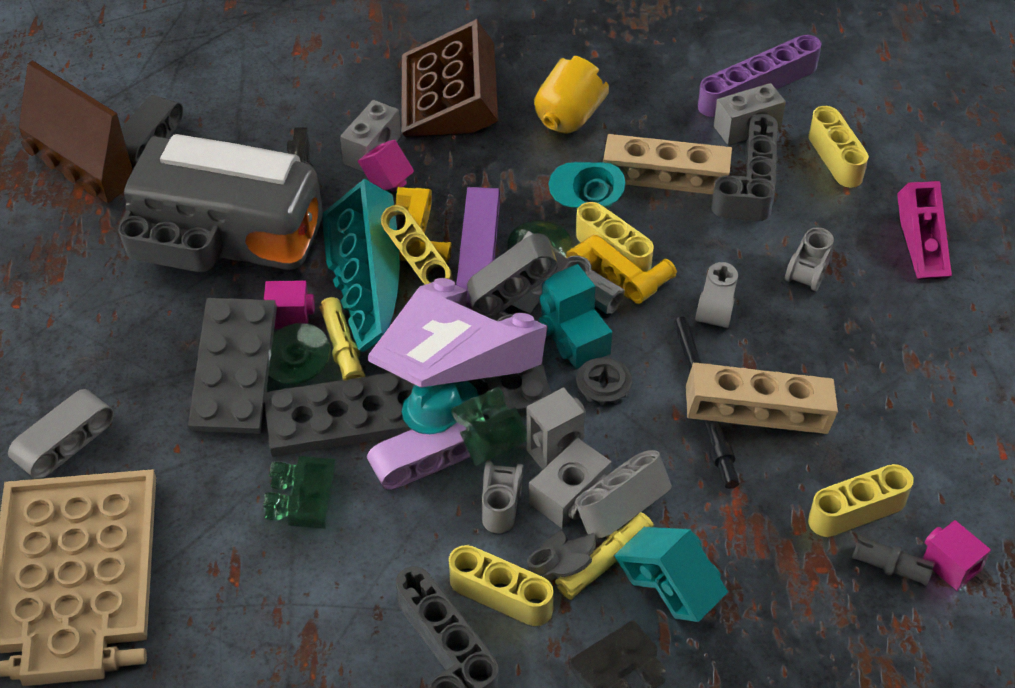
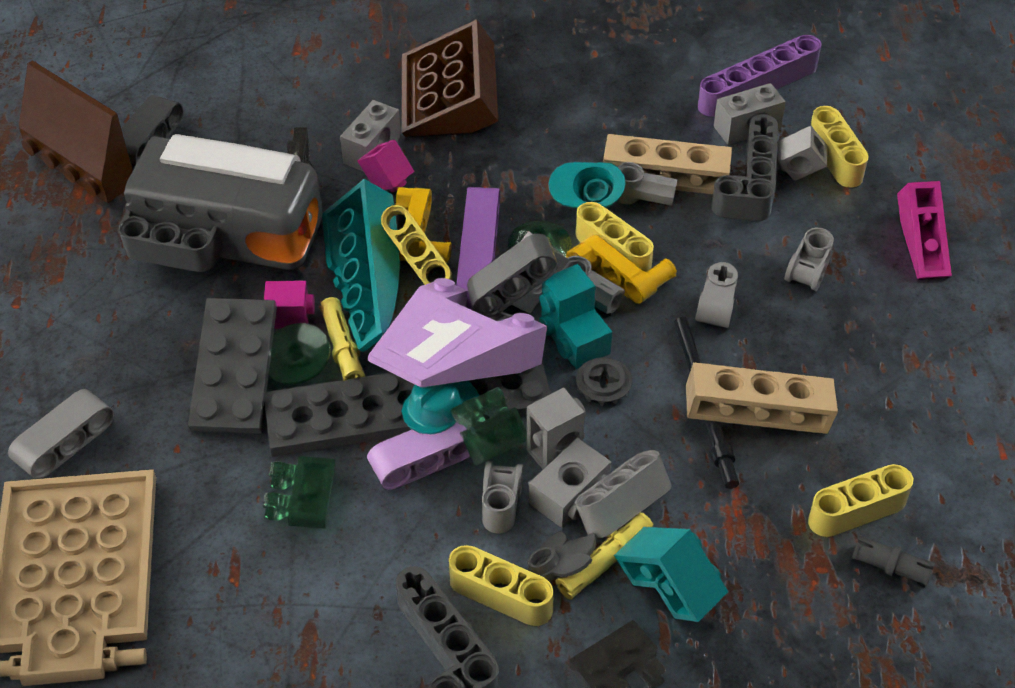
yellow cylinder [534,56,609,134] -> none
dark pink brick [923,520,991,591] -> none
none -> light grey piece [618,162,678,206]
none -> light grey brick [777,126,827,181]

